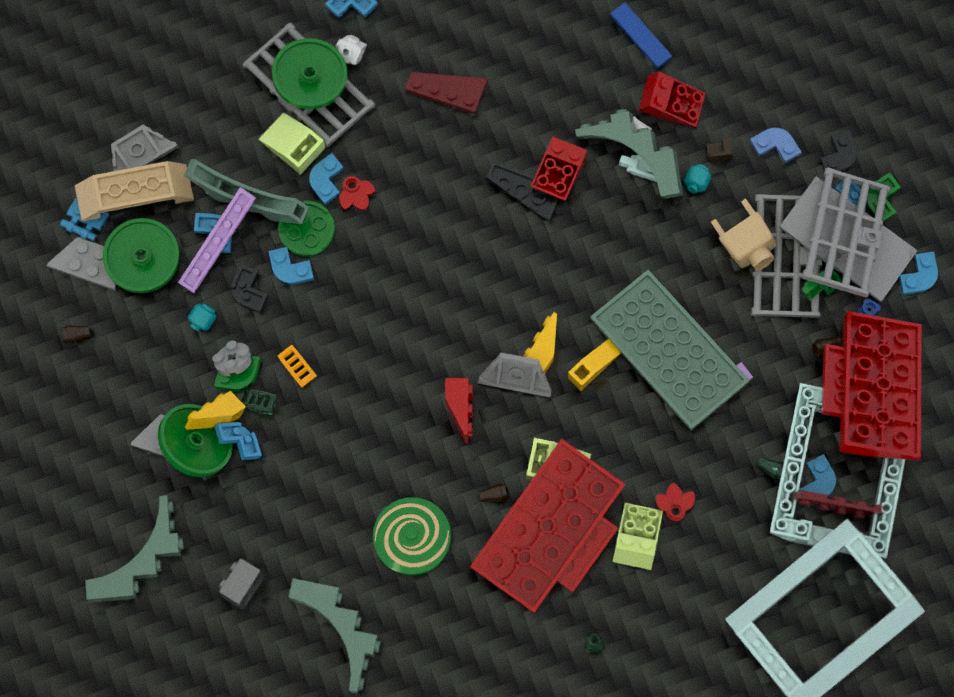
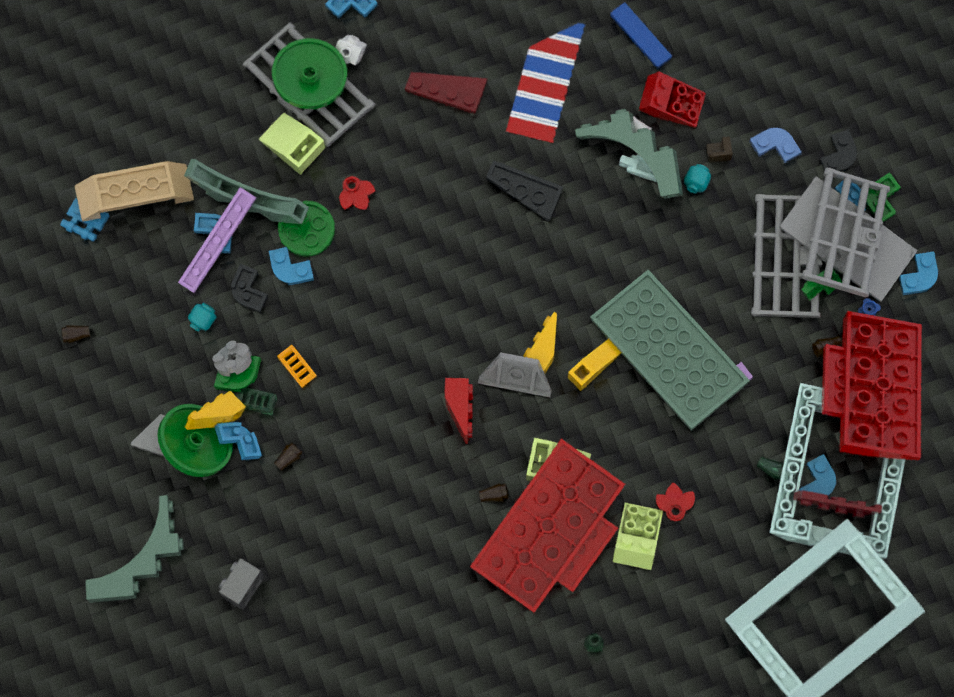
light grey wing [47,237,117,291] -> none
green dish [103,218,180,293] -> none
light grey wing [111,125,178,171] -> none
sand green arch [289,579,381,694] -> none
dark azure plate [309,153,344,205] -> none
green dish [373,497,451,576] -> none
red slope [530,136,587,201] -> none
tan piece [711,199,776,271] -> none
none -> dark brown cone [274,442,302,471]
none -> sticker [506,23,585,143]

